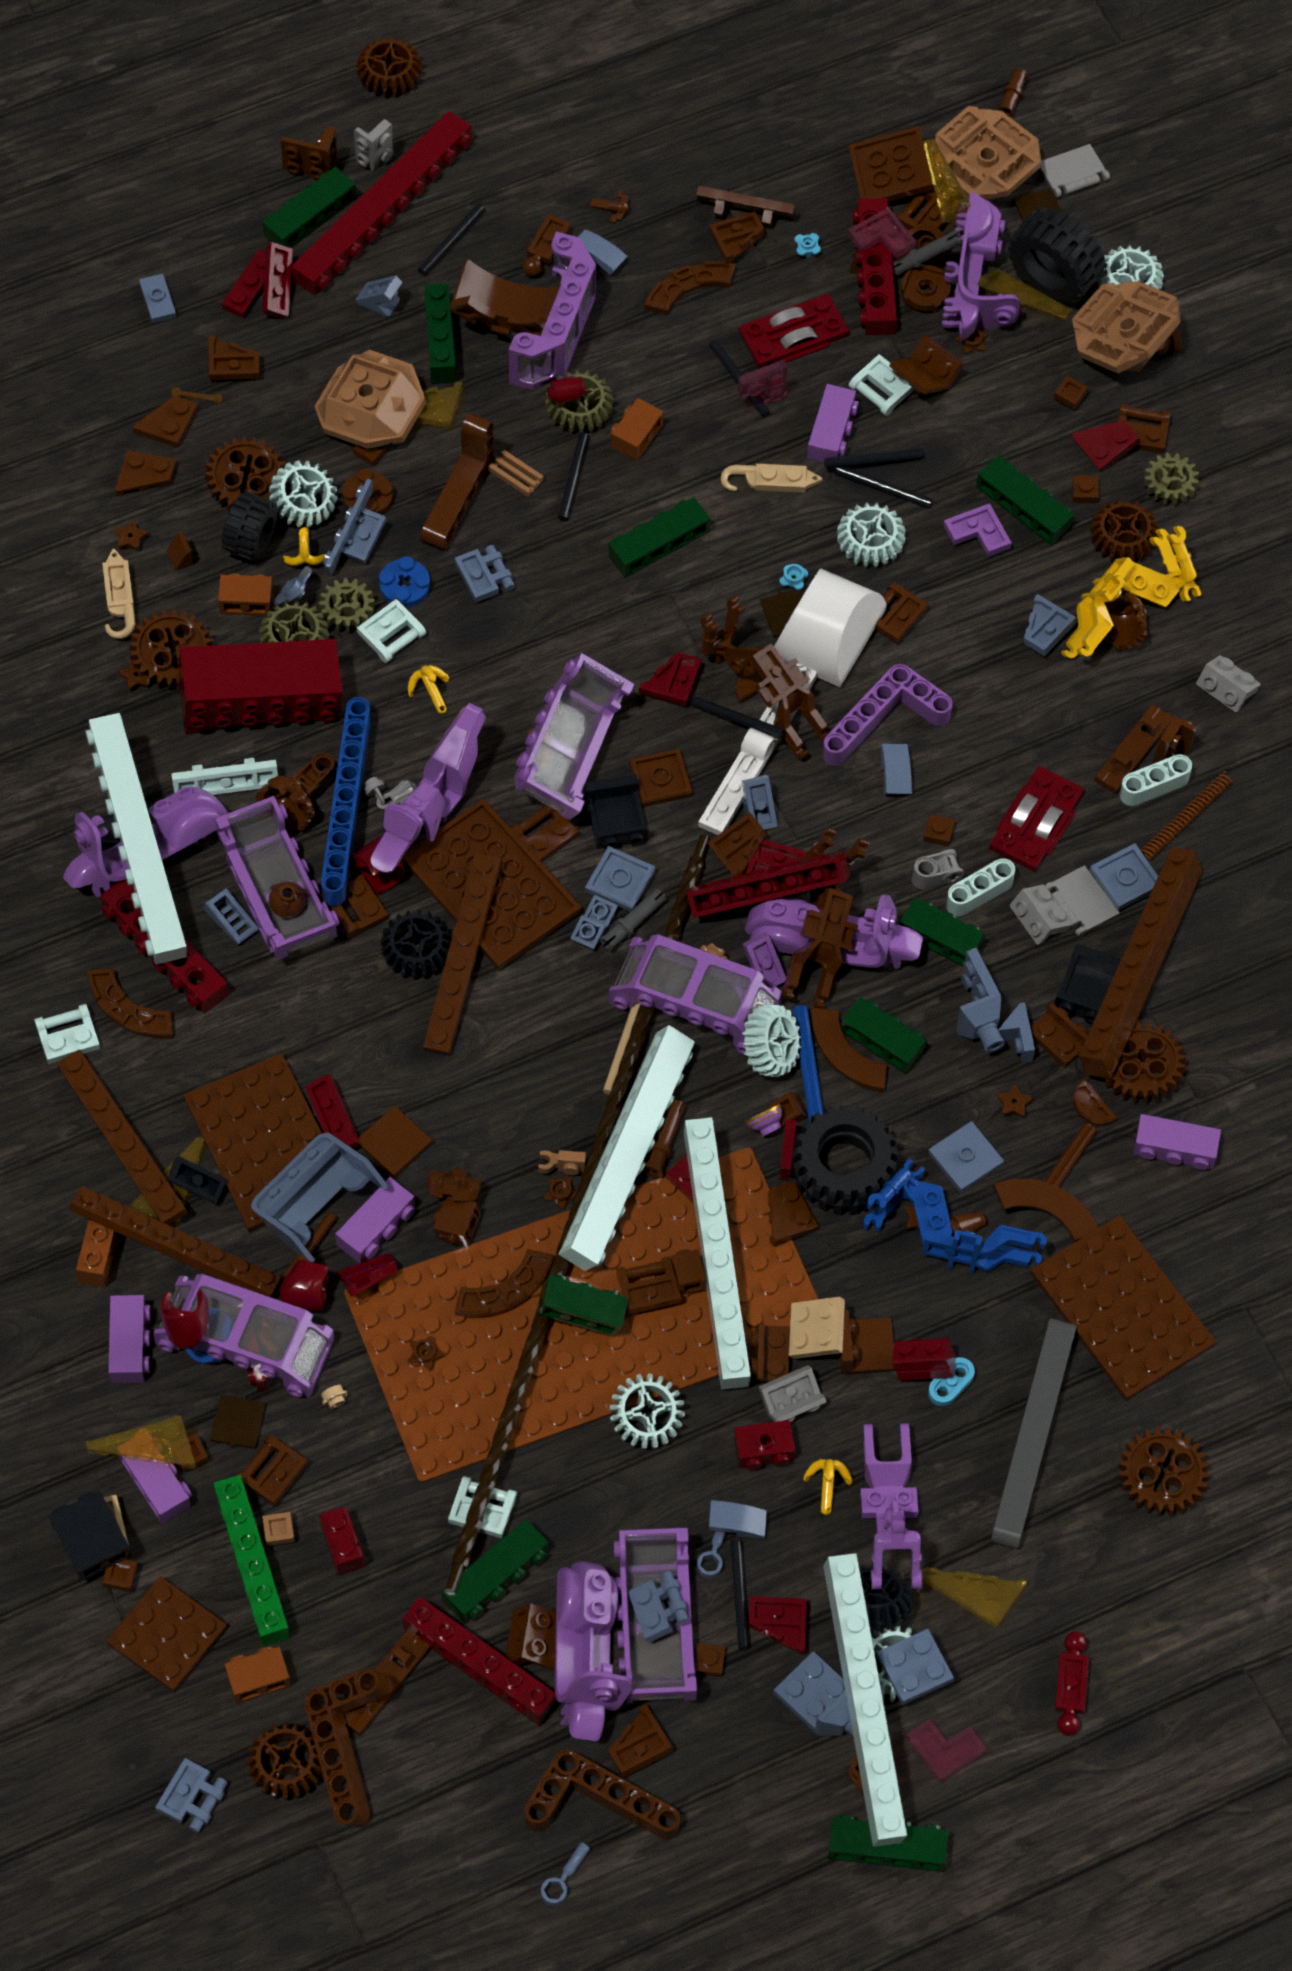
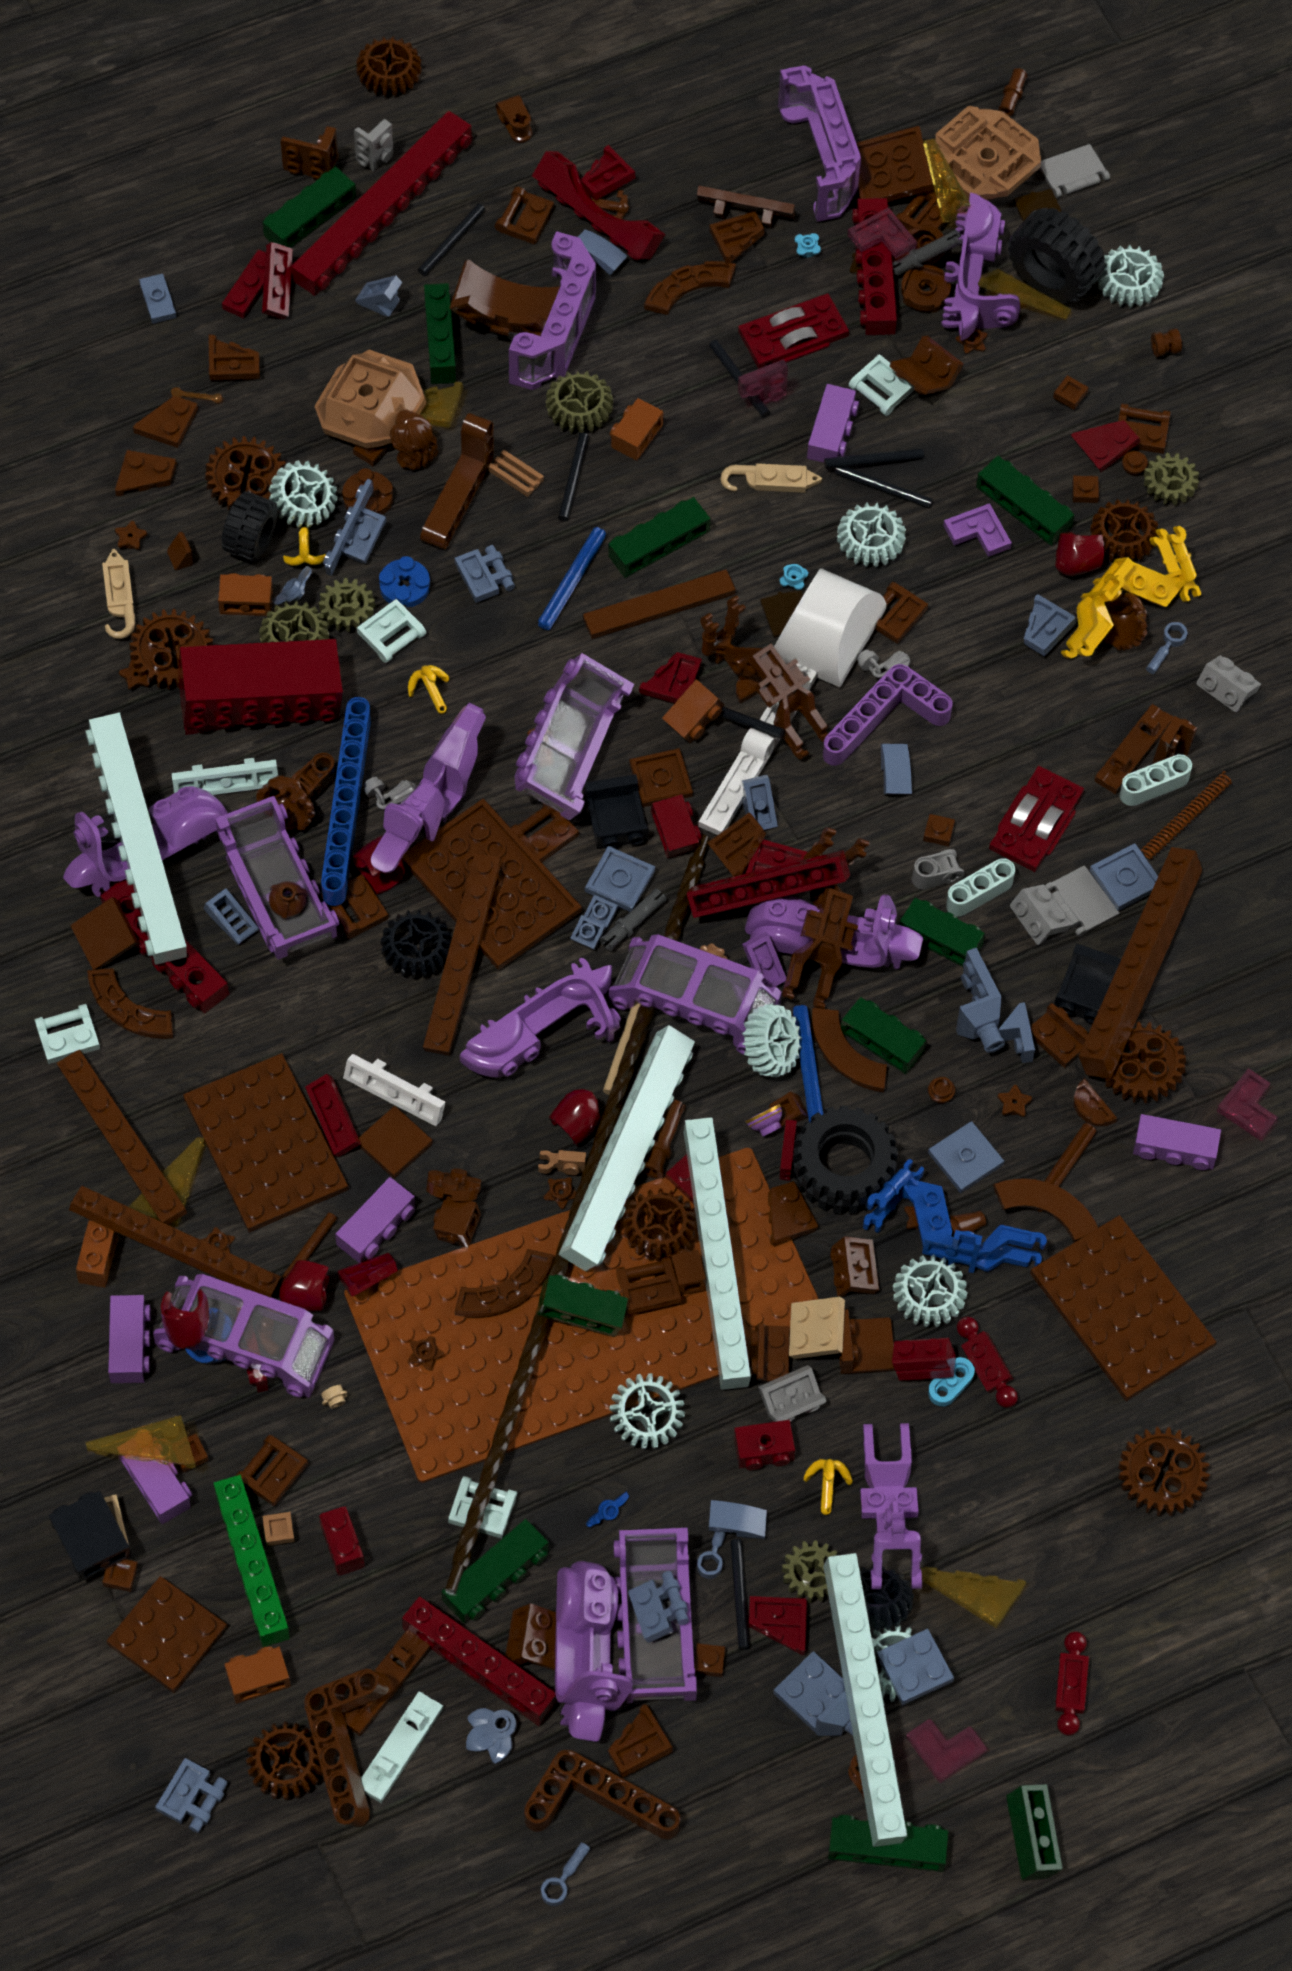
black slope [167,1156,227,1205] -> none
dark brown piece [210,1395,266,1449] -> none
sand blue windscreen [251,1133,389,1262] -> none
reddish brown plate [522,214,571,277] -> none
dark red brick [547,375,586,406] -> none
dark grey beam [990,1318,1077,1549] -> none
medium nougat piece [1072,281,1181,374] -> none
none -> reddish brown tile [70,897,139,970]
none -> reddish brown plate [200,1227,235,1253]
none -> white hinge [343,1054,446,1126]
none -> light aqua hinge [361,1691,443,1803]
none -> reddish brown hair [390,410,439,471]
none -> medium lavender piece [460,958,621,1078]
none -> sand blue plate [466,1708,517,1764]
none -> reddish brown plate [494,187,554,245]
none -> reddish brown piece [495,95,532,143]
none -> dark red arch [532,151,665,260]
none -> blue axle [538,527,606,631]
none -> dark red piece [549,1089,600,1146]
none -> dark red wing [581,145,636,201]
none -> reddish brown tile [583,569,736,639]
none -> blue piece [586,1491,629,1527]
none -> reddish brown gear [622,1188,697,1261]
none -> dark red brick [650,794,701,859]
none -> dark orange brick [662,679,725,743]
none -> medium lavender windscreen [778,65,861,222]
none -> olive gear [782,1540,837,1603]
none -> reddish brown bracket [830,1236,879,1297]
none -> light grey piece [857,650,910,678]
none -> light aqua gear [893,1255,967,1328]
none -> reddish brown plate [928,1077,955,1103]
none -> dark red plate [957,1317,1018,1408]
none -> dark green brick [1006,1784,1063,1880]
none -> dark red piece [1055,532,1104,577]
none -> reddish brown plate [1122,451,1148,476]
none -> sand blue piece [1146,622,1187,674]
none -> clear pink plate [1217,1068,1278,1141]

